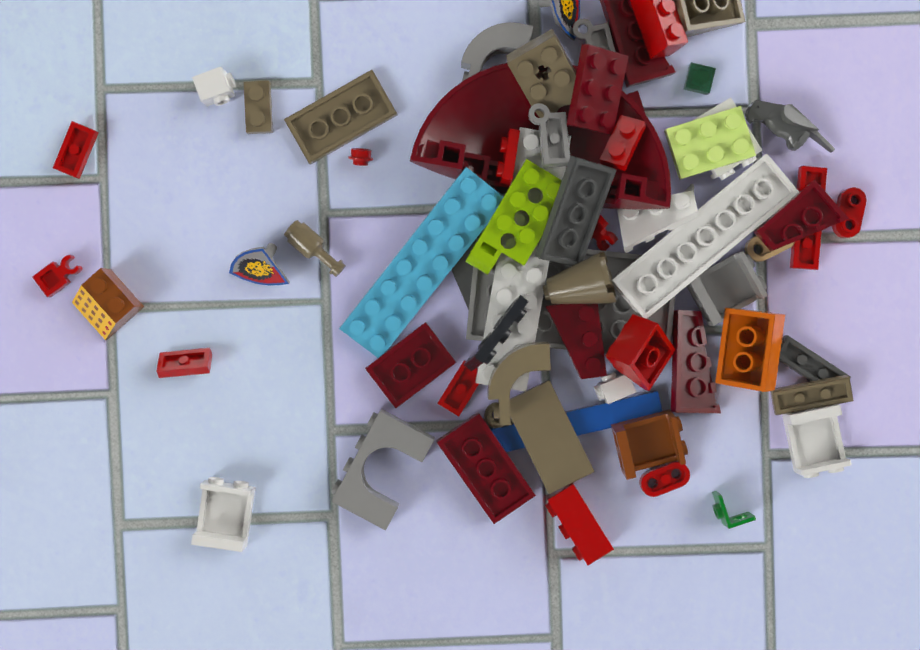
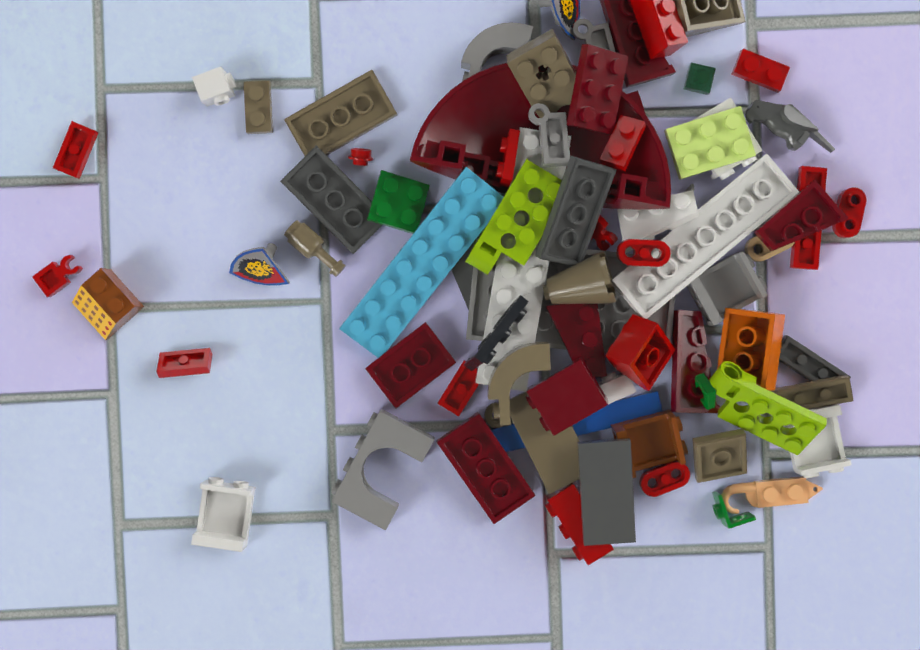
none -> dark grey tile [280,145,382,254]
none -> green plate [367,170,430,234]
none -> dark red panel [526,356,608,436]
none -> dark grey tile [577,438,636,546]
none -> red plate [616,239,671,267]
none -> dark tan plate [692,428,747,483]
none -> green tile [695,373,716,410]
none -> lime hinge [709,361,827,456]
none -> light nougat plate [721,476,823,514]
none -> red plate [731,48,790,93]

